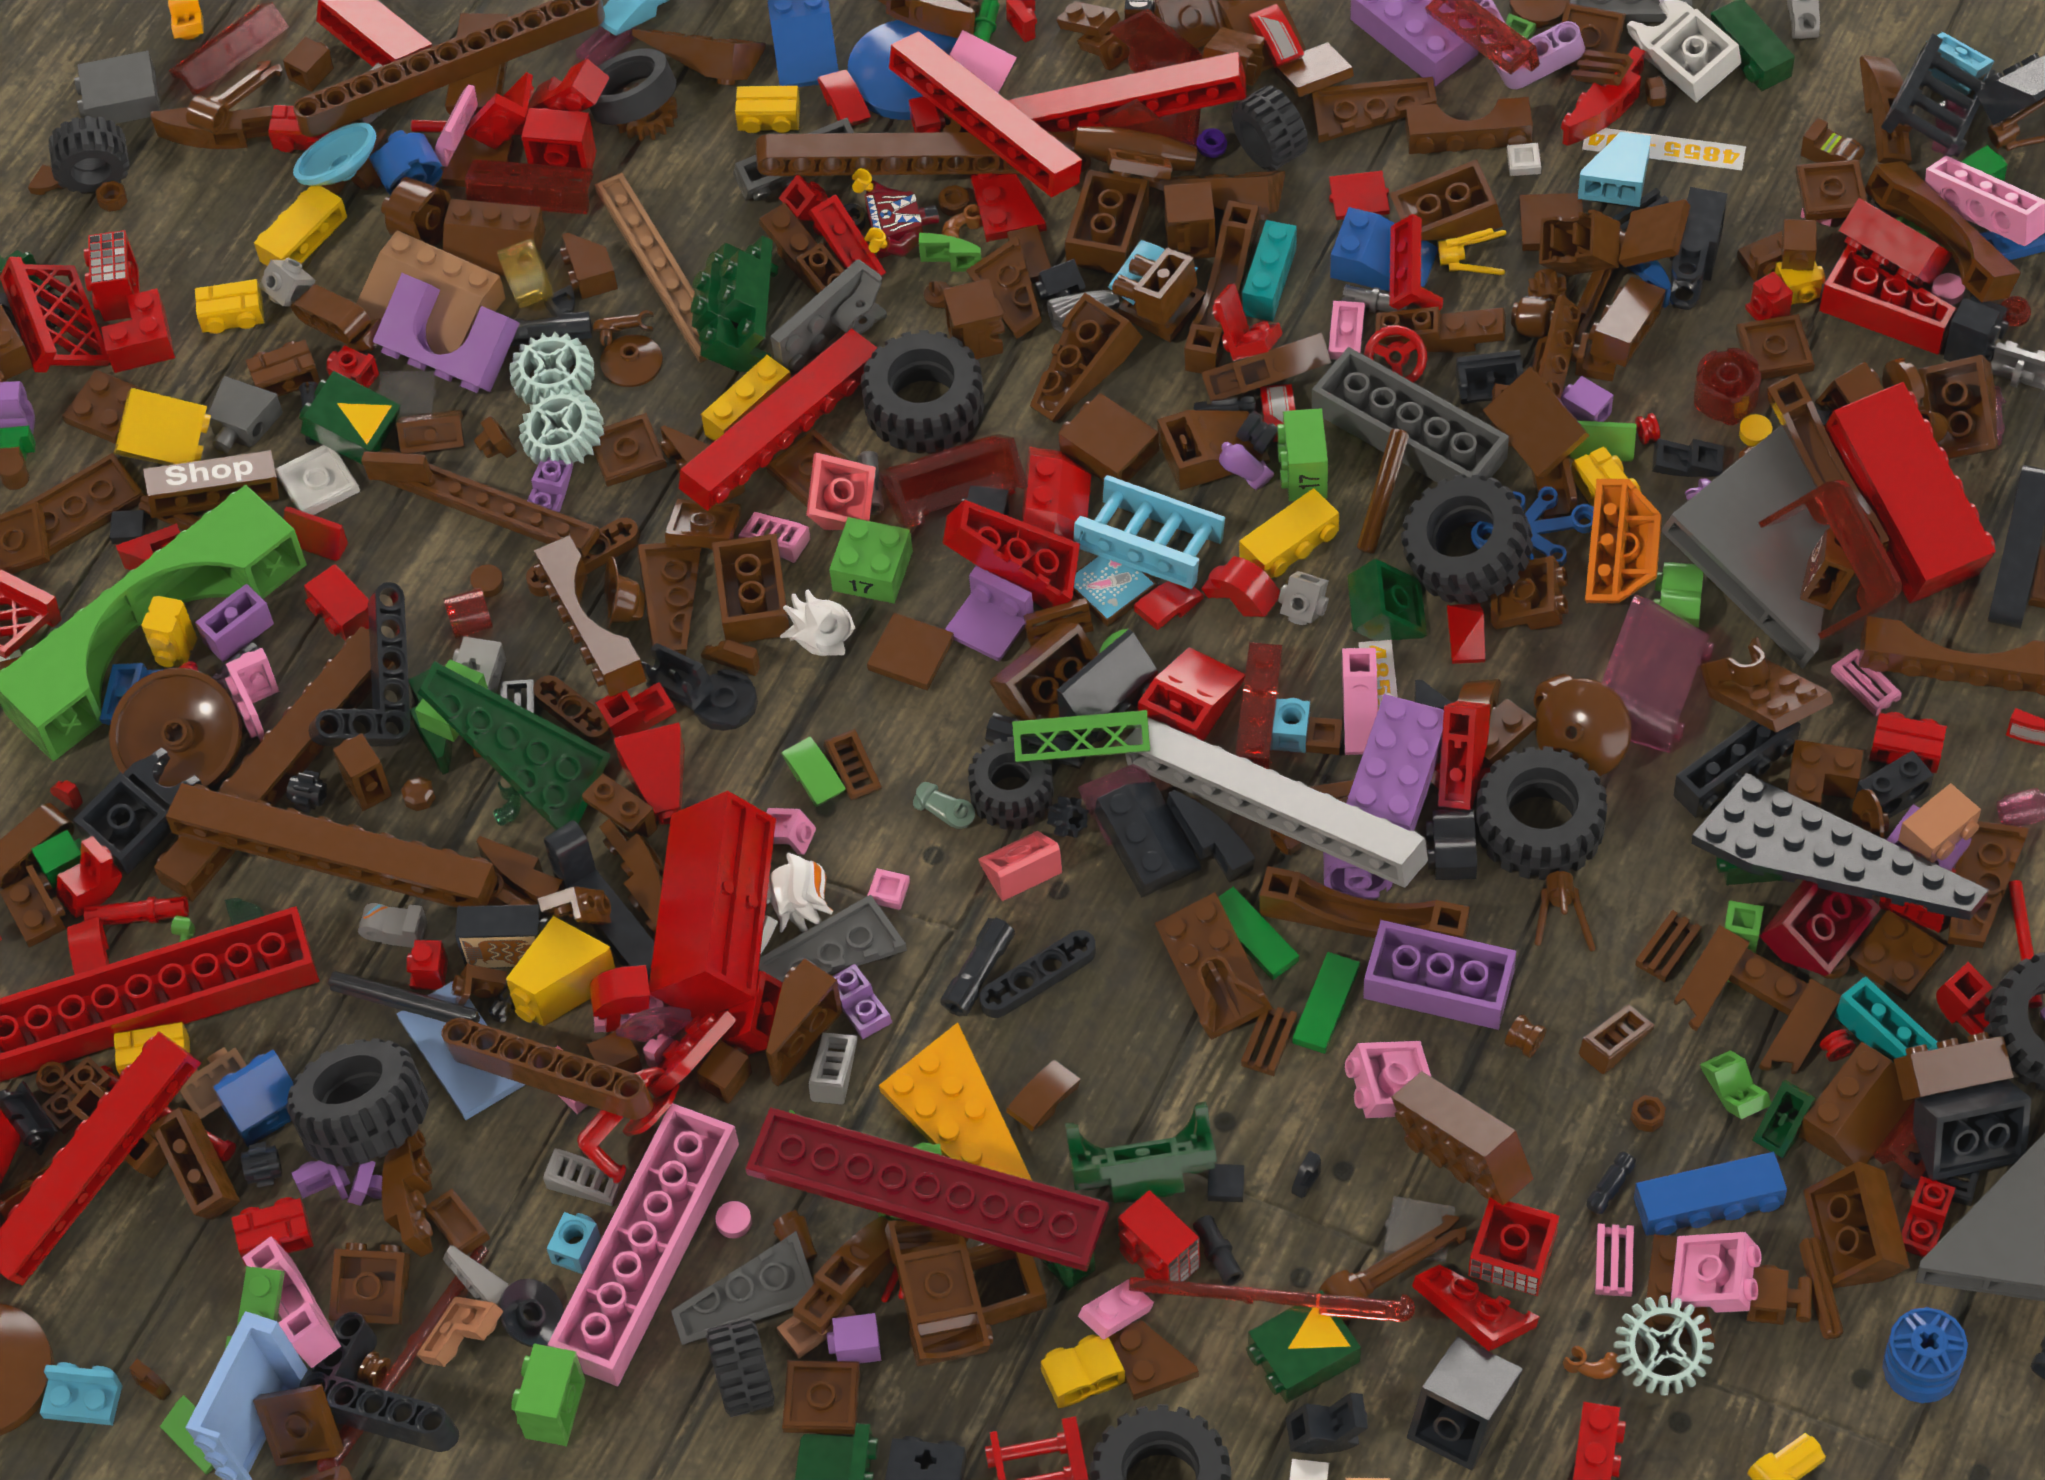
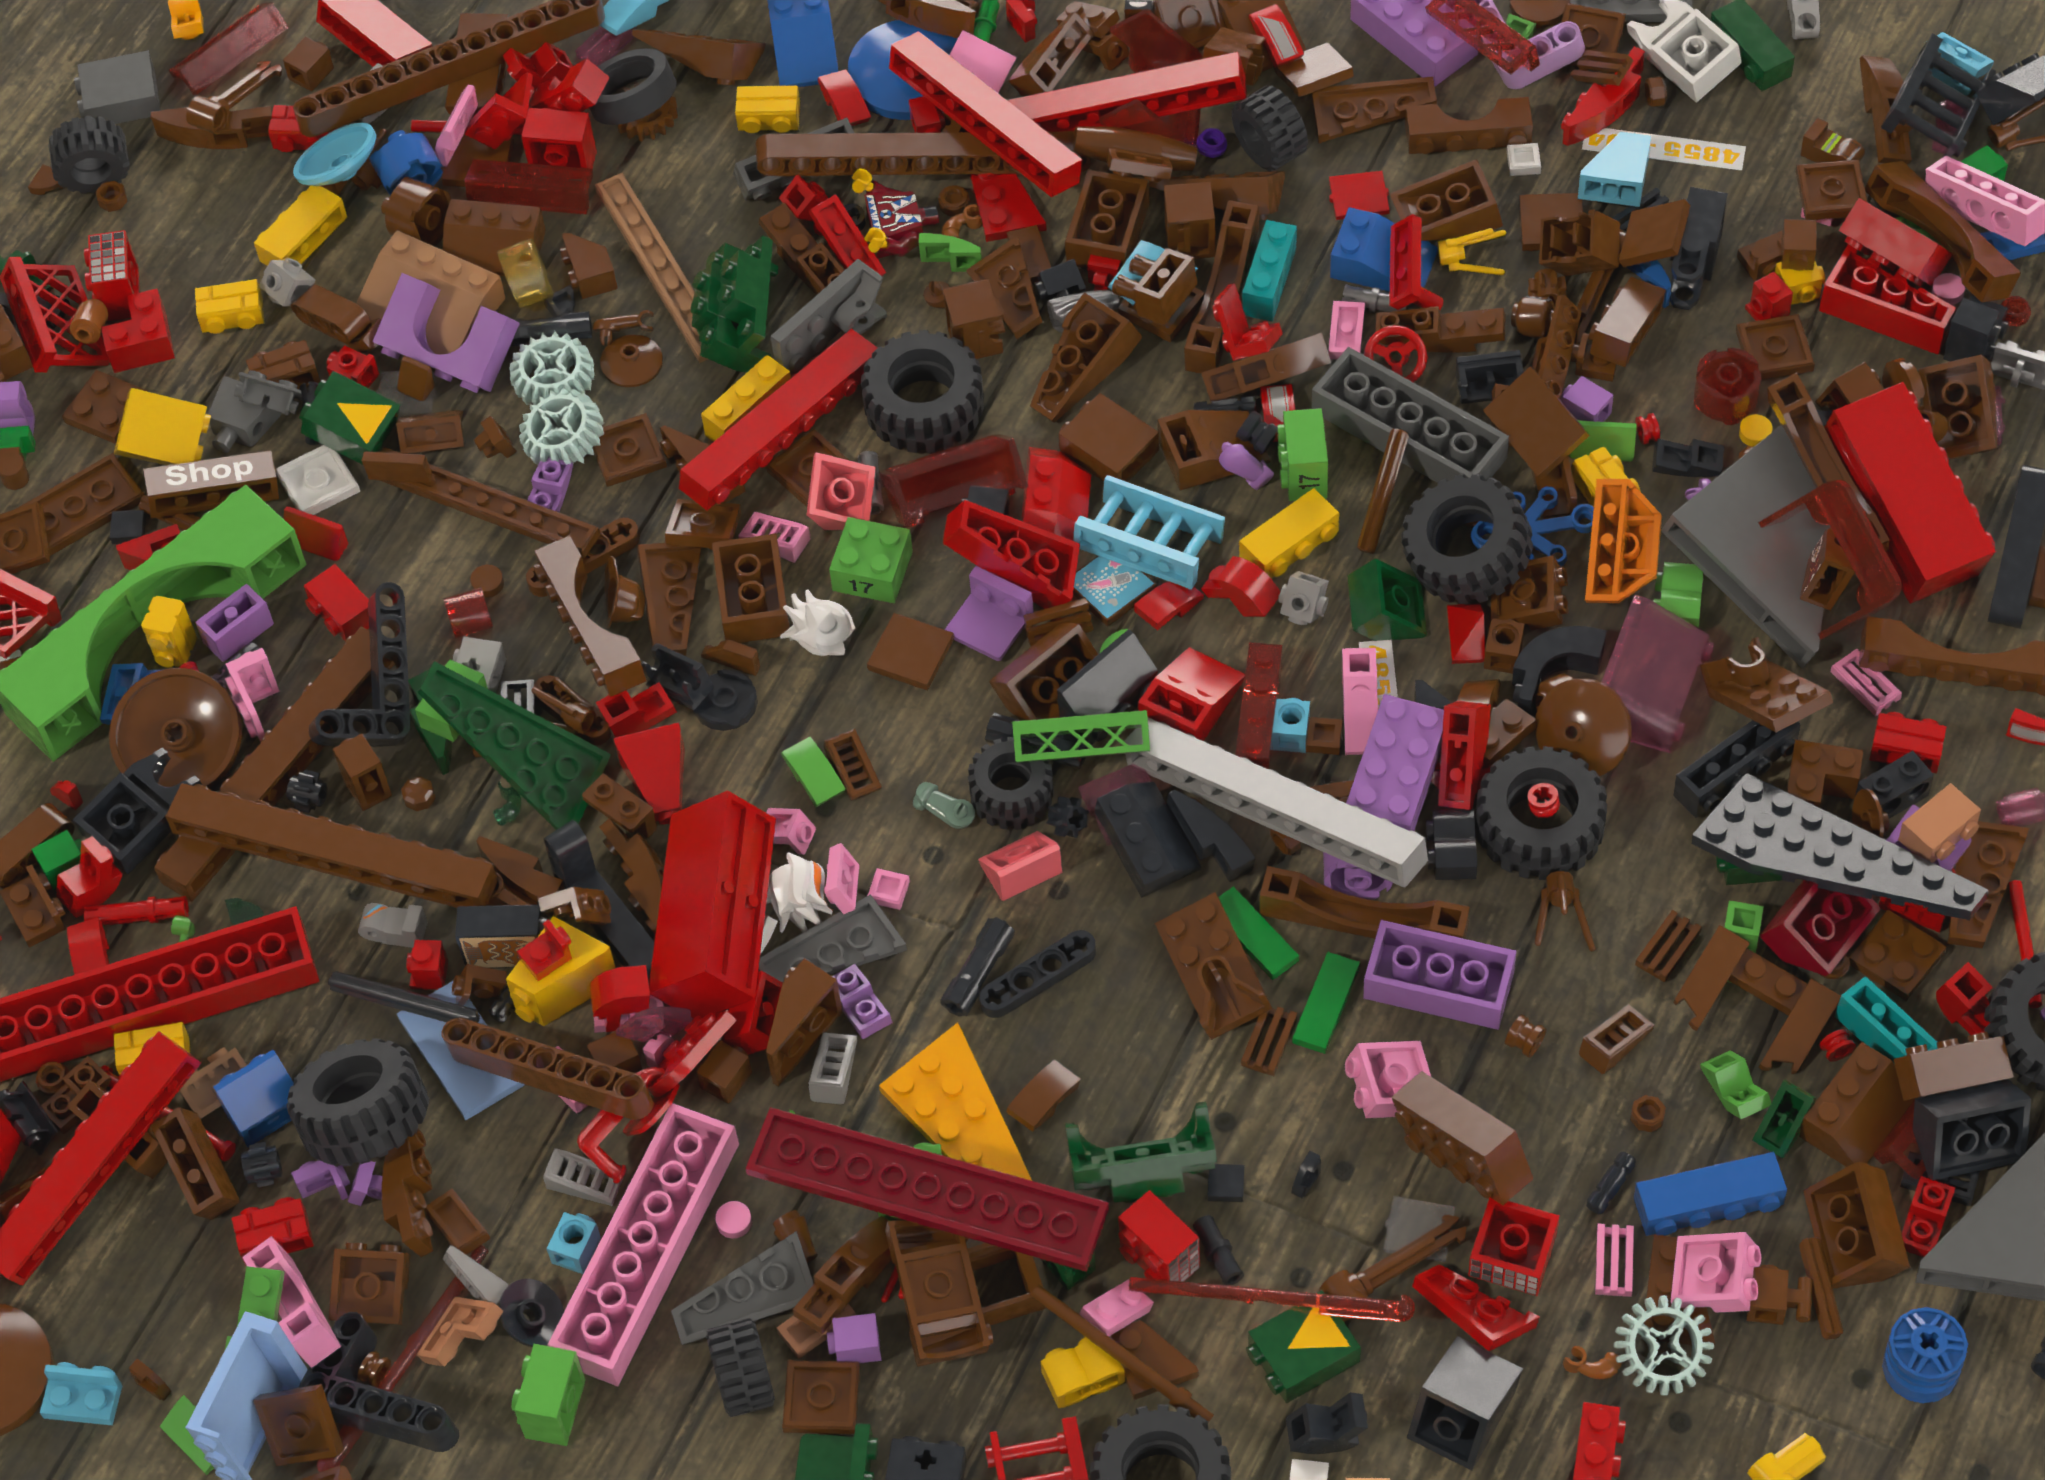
none -> dark orange brick [70,299,108,344]
none -> dark grey hinge [234,370,303,416]
none -> reddish brown slope [397,356,435,401]
none -> red brick [503,42,573,96]
none -> red bracket [517,919,572,981]
none -> reddish brown plant [531,676,596,736]
none -> bright pink plate [824,843,859,914]
none -> reddish brown slope [1008,12,1094,97]
none -> reddish brown bar [1030,1284,1214,1423]
none -> red tile [1087,254,1121,291]
none -> reddish brown brick [1484,618,1525,674]
none -> black arch [1512,626,1607,715]
none -> red bush [1527,783,1560,818]

